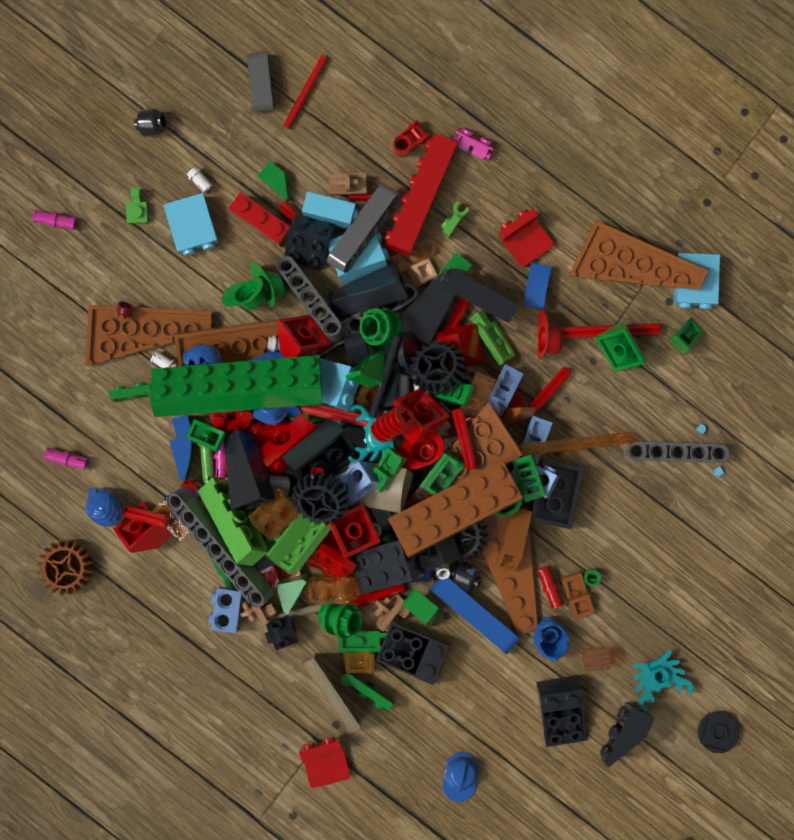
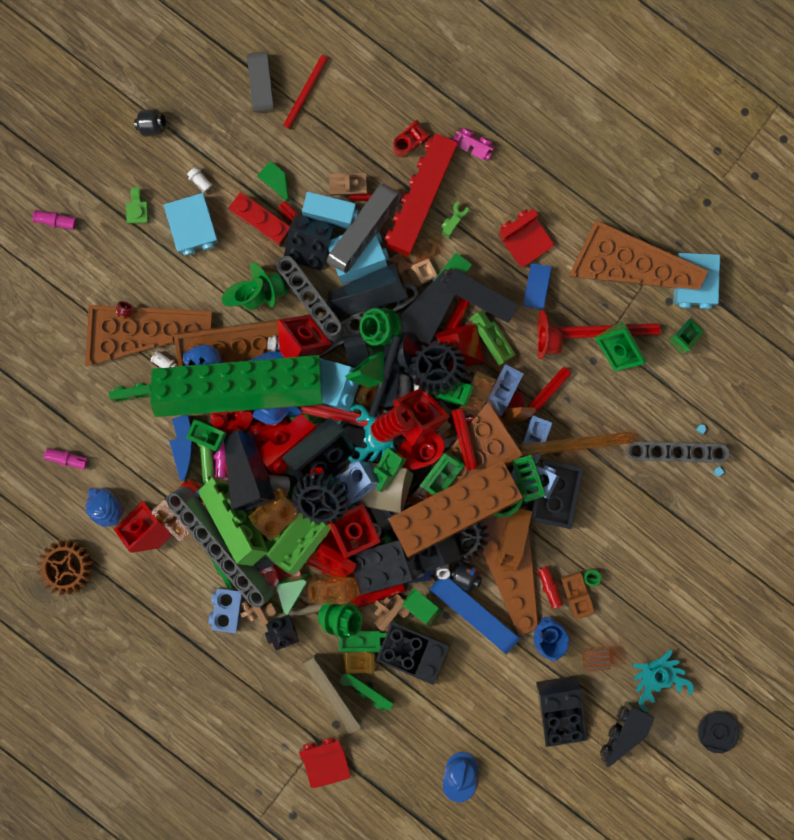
red axle [123,506,170,528] -> none

